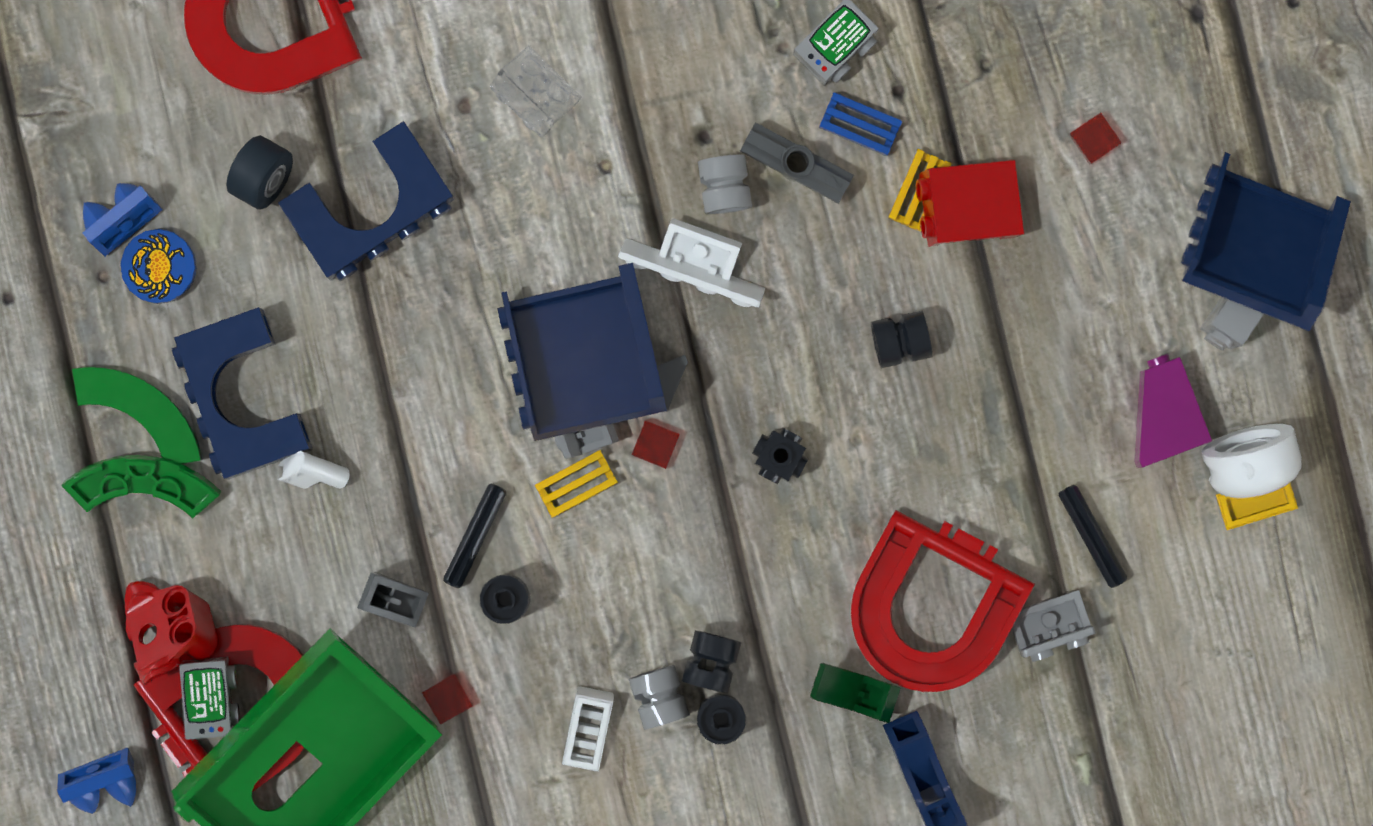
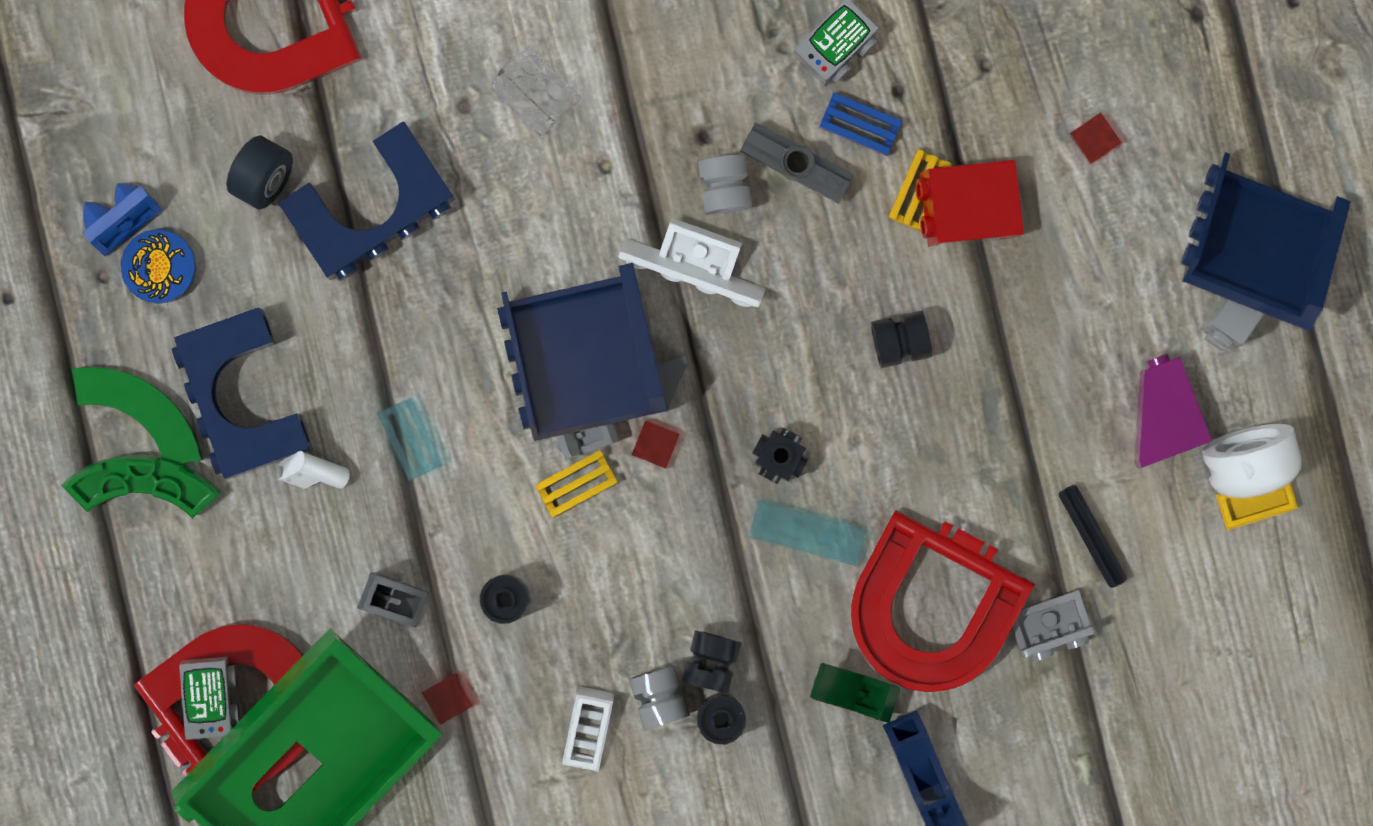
blue tile [57,747,136,814] -> none
red piece [125,581,217,685] -> none
black axle [443,483,506,588] -> none
none -> clear light blue tile [377,398,443,481]
none -> clear light blue tile [749,501,867,566]

